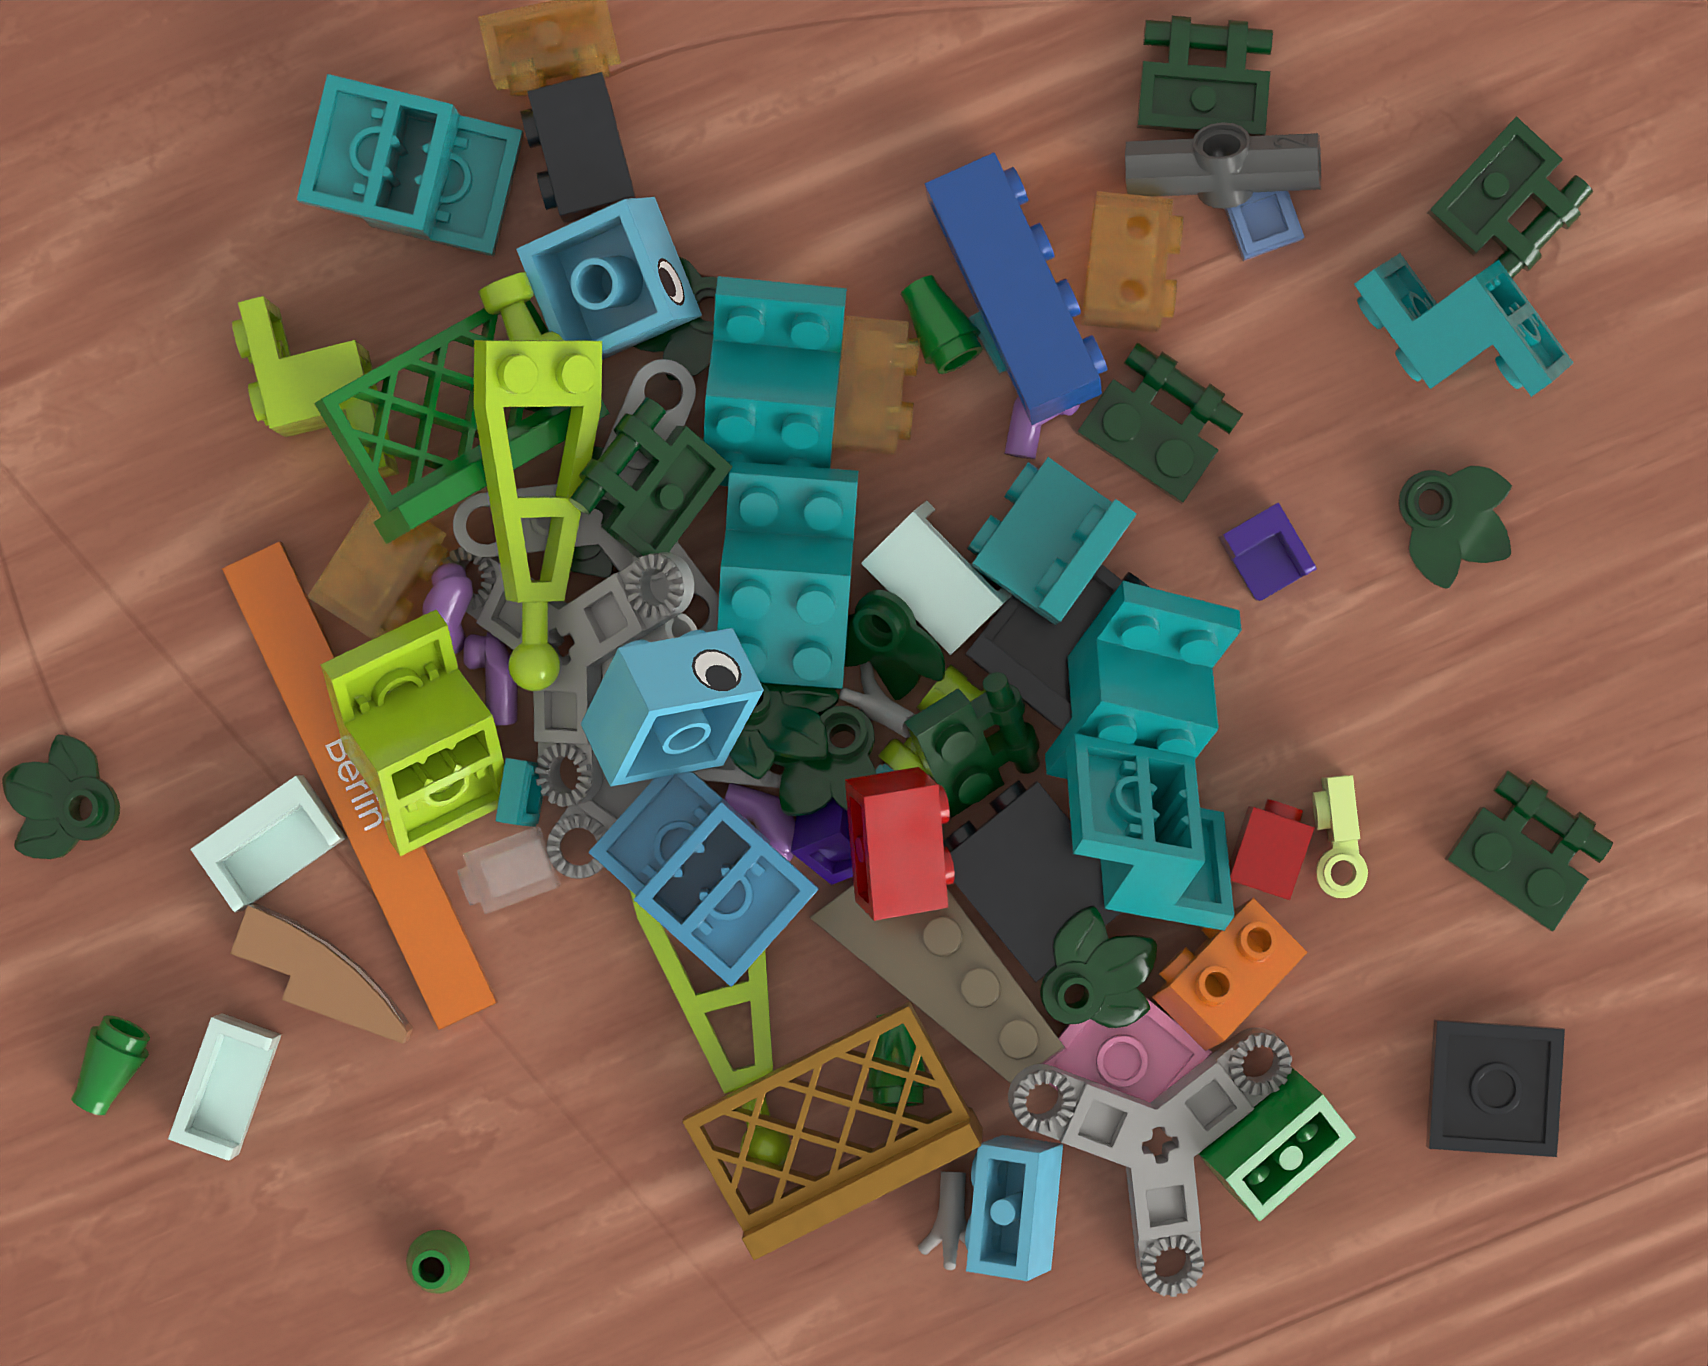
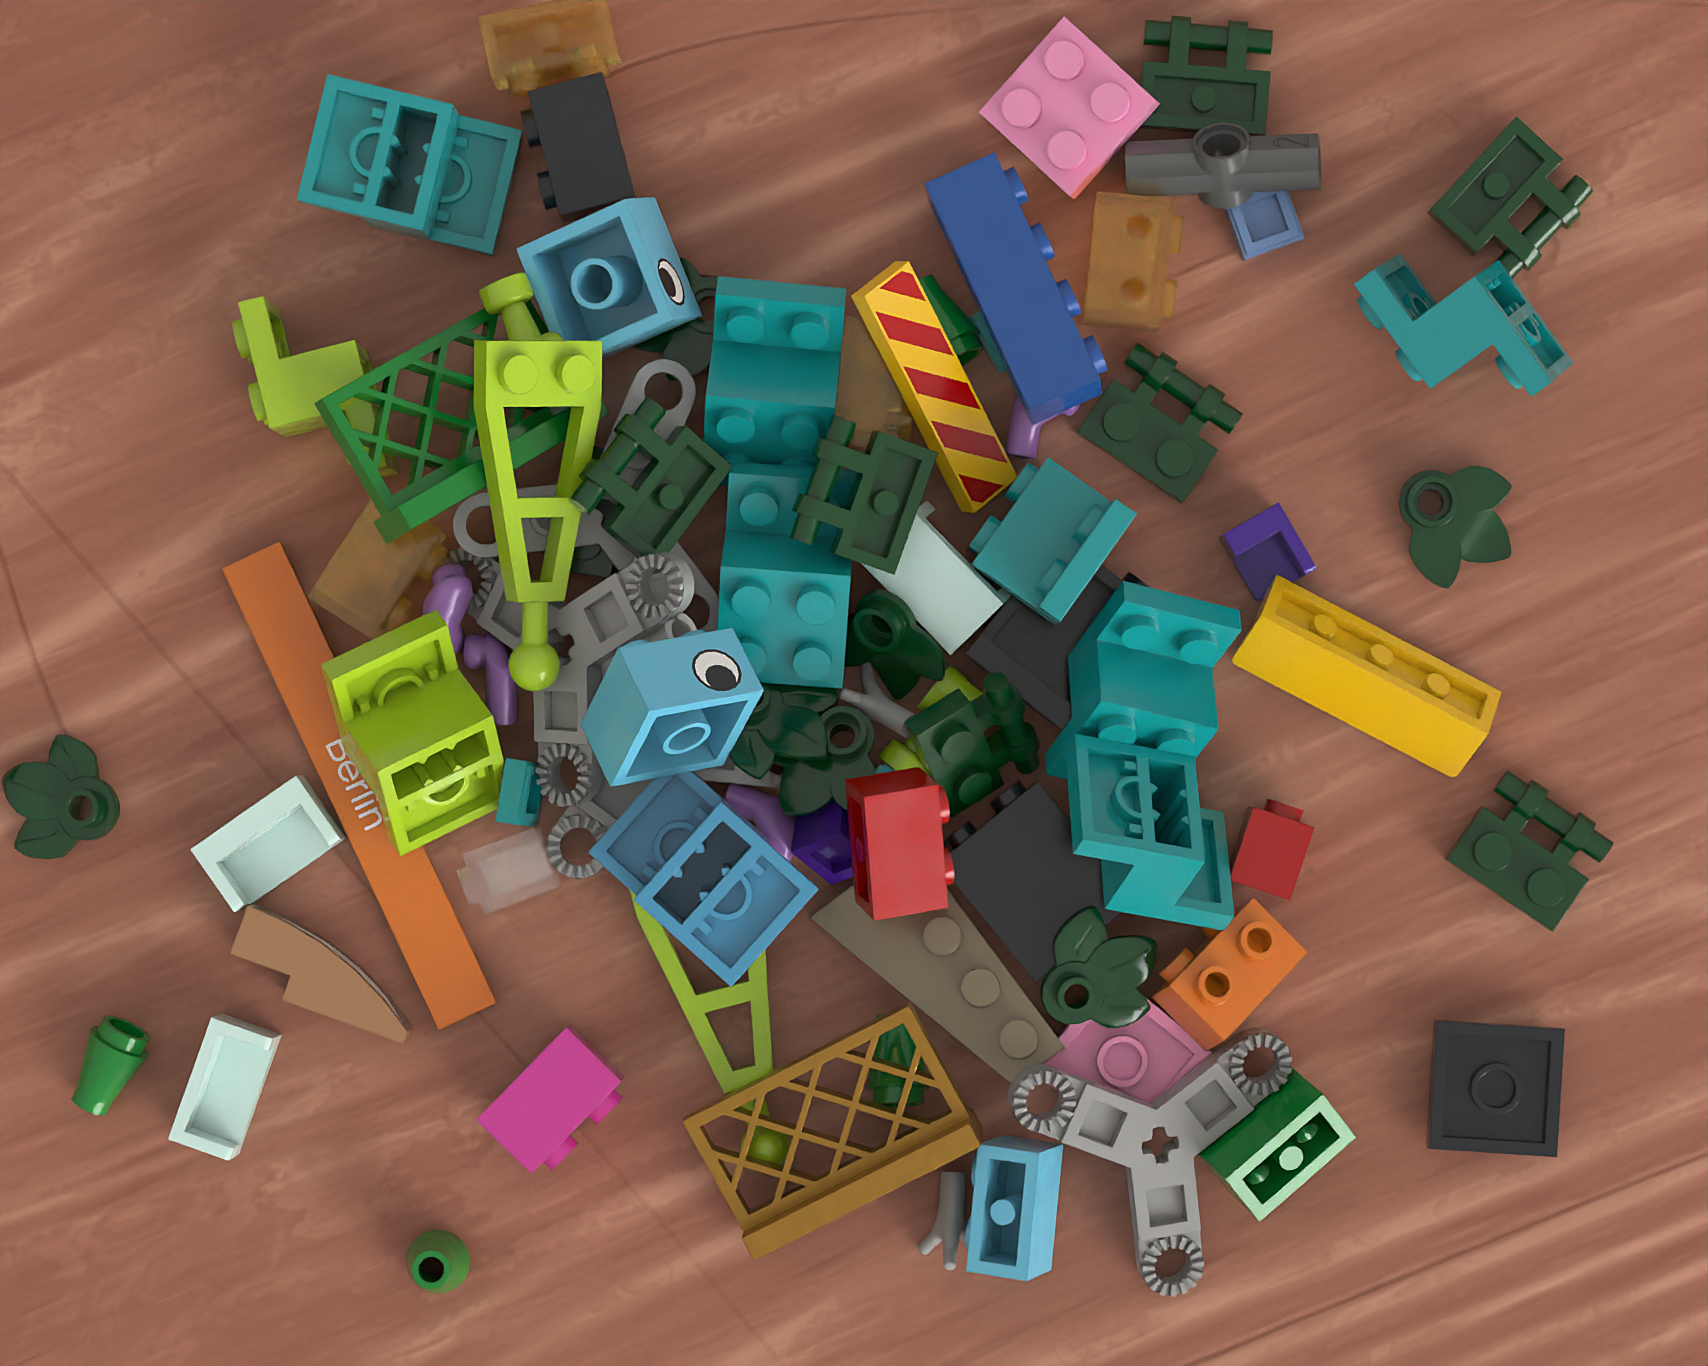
yellowish green plate [1312,775,1368,898] -> none
none -> dark pink brick [476,1024,625,1174]
none -> dark green plate [789,415,938,575]
none -> yellow tile [851,261,1018,513]
none -> bright pink plate [979,16,1160,199]
none -> yellow panel [1232,575,1502,777]

